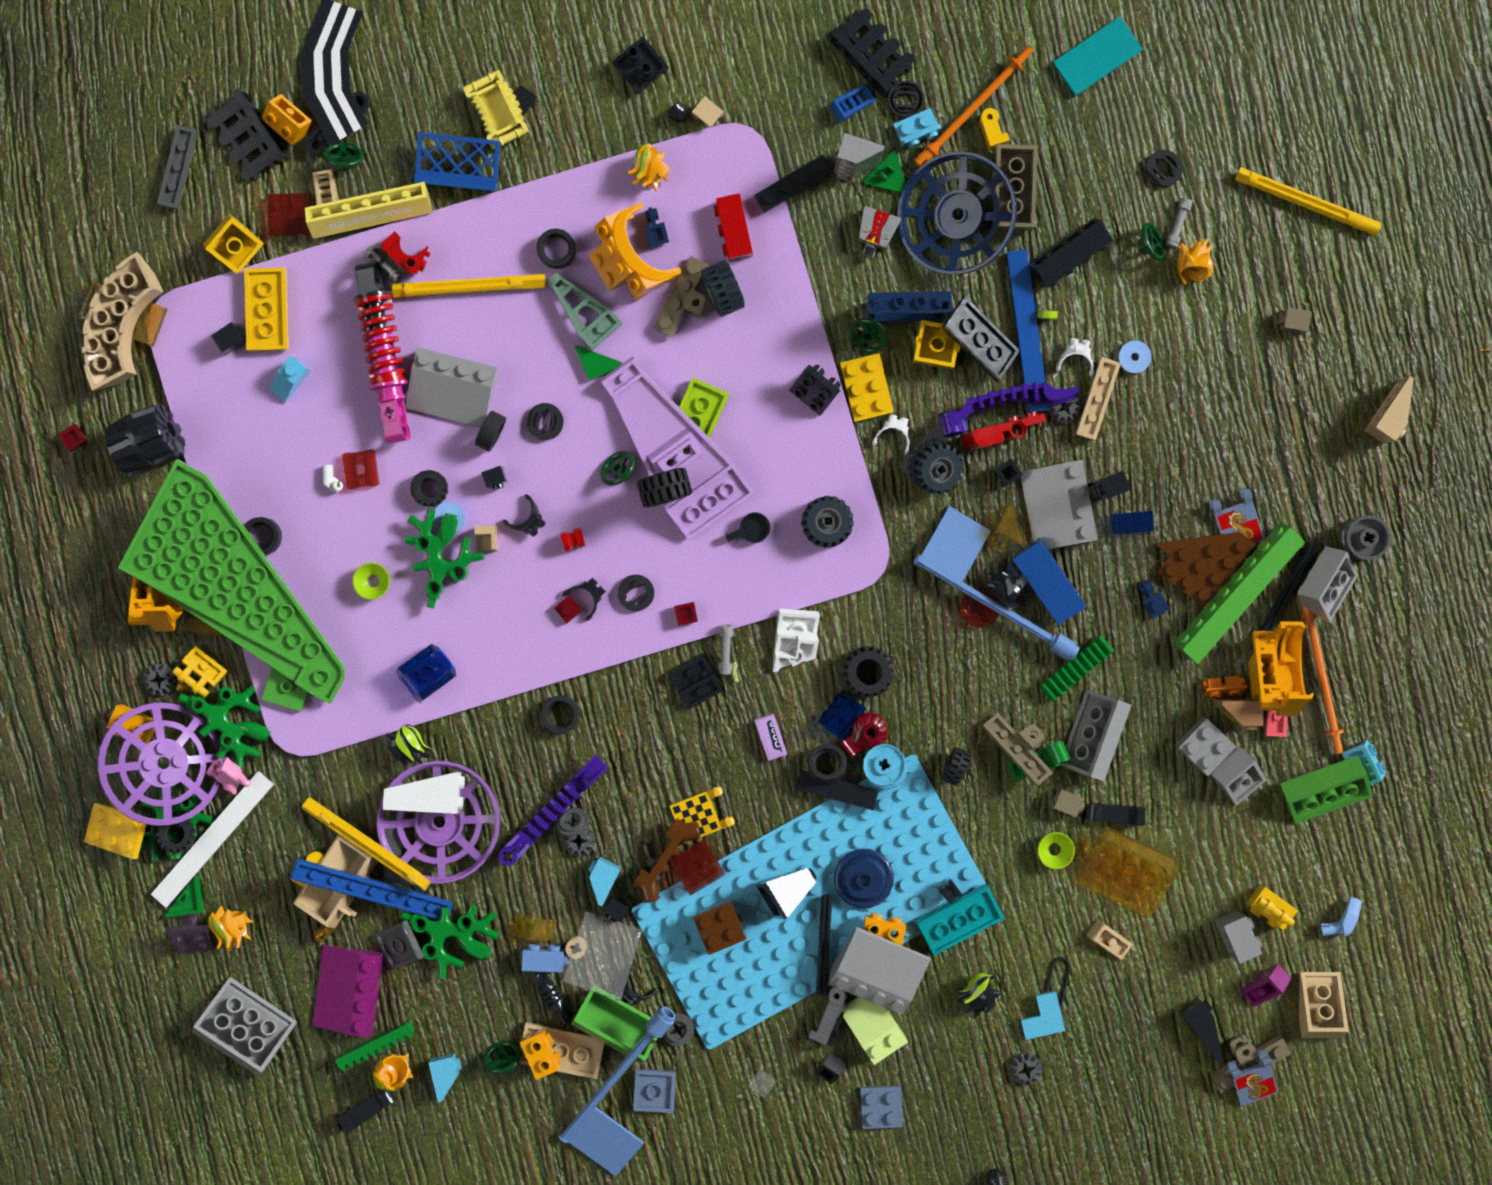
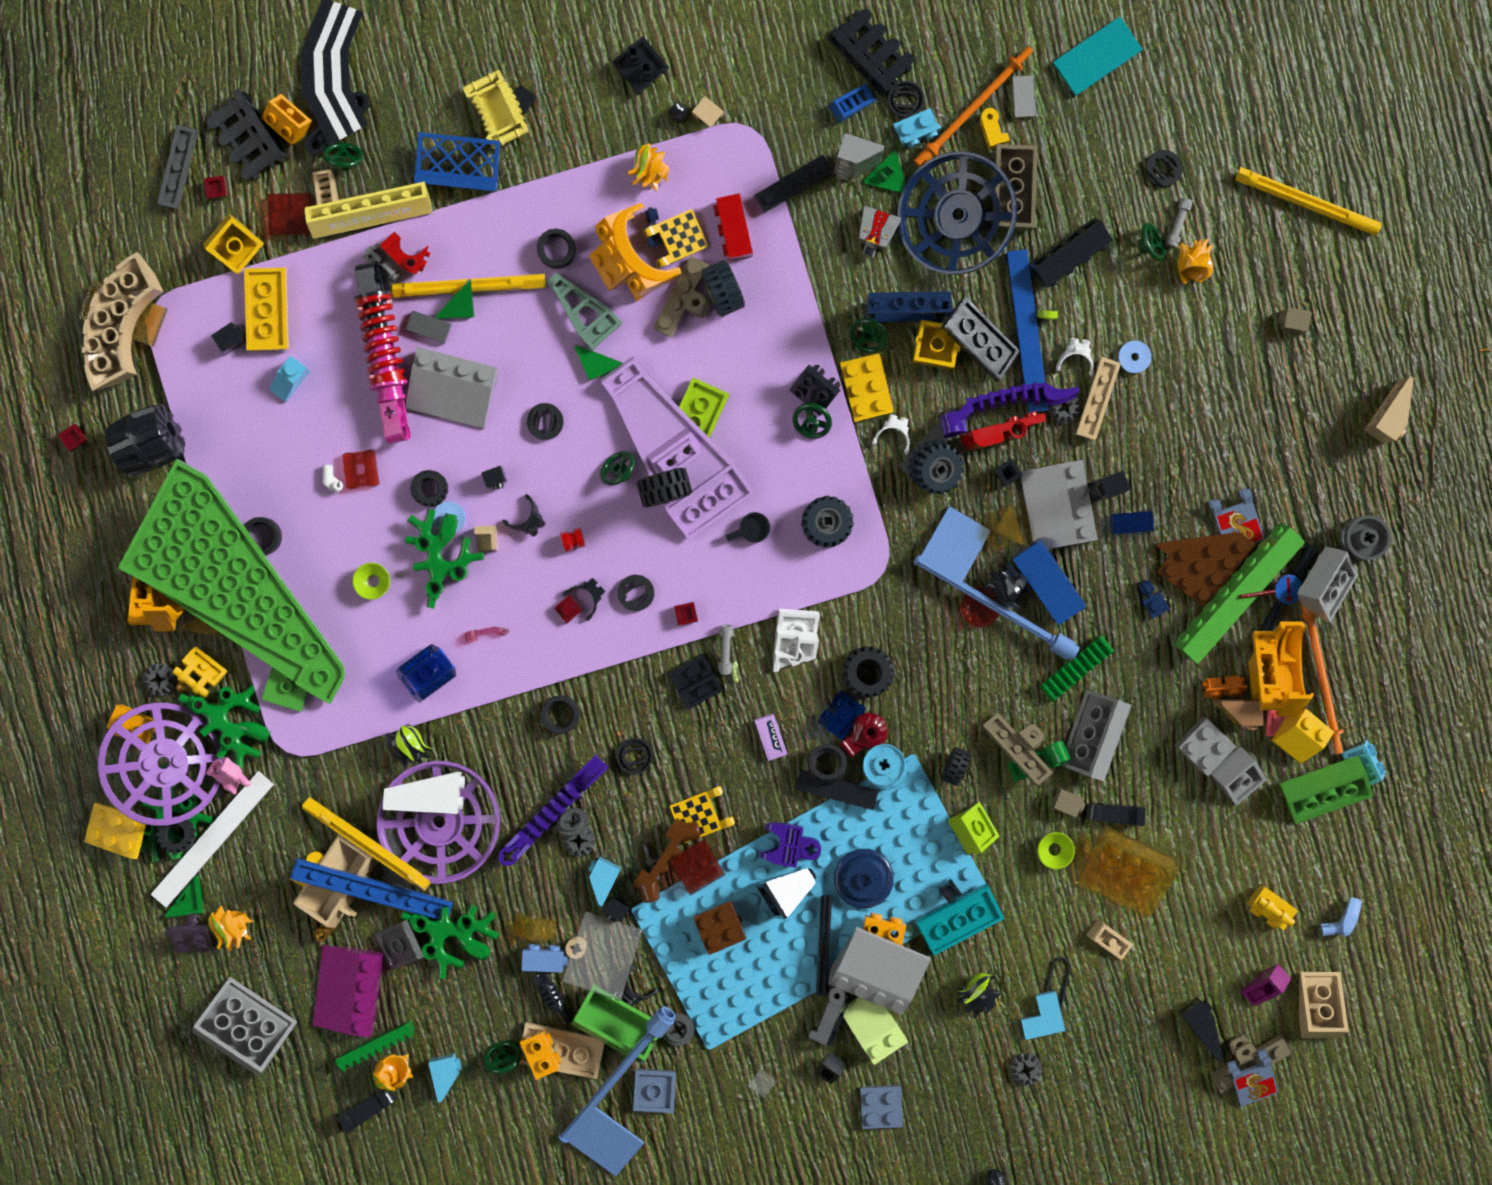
black tyre [475,411,506,452] -> none
light grey brick [1215,910,1263,964] -> none
none -> dark red plate [203,175,229,200]
none -> dark grey tile [406,310,452,344]
none -> green tile [436,279,475,318]
none -> clear pink piece [465,627,509,642]
none -> black piece [617,738,653,774]
none -> yellow flag [643,209,709,268]
none -> dark purple piece [759,822,821,868]
none -> dark green piece [792,403,832,439]
none -> lime bracket [947,802,1000,855]
none -> light grey tile [1012,76,1035,119]
none -> blue piece [1239,574,1302,605]
none -> yellow slope [1272,708,1334,764]

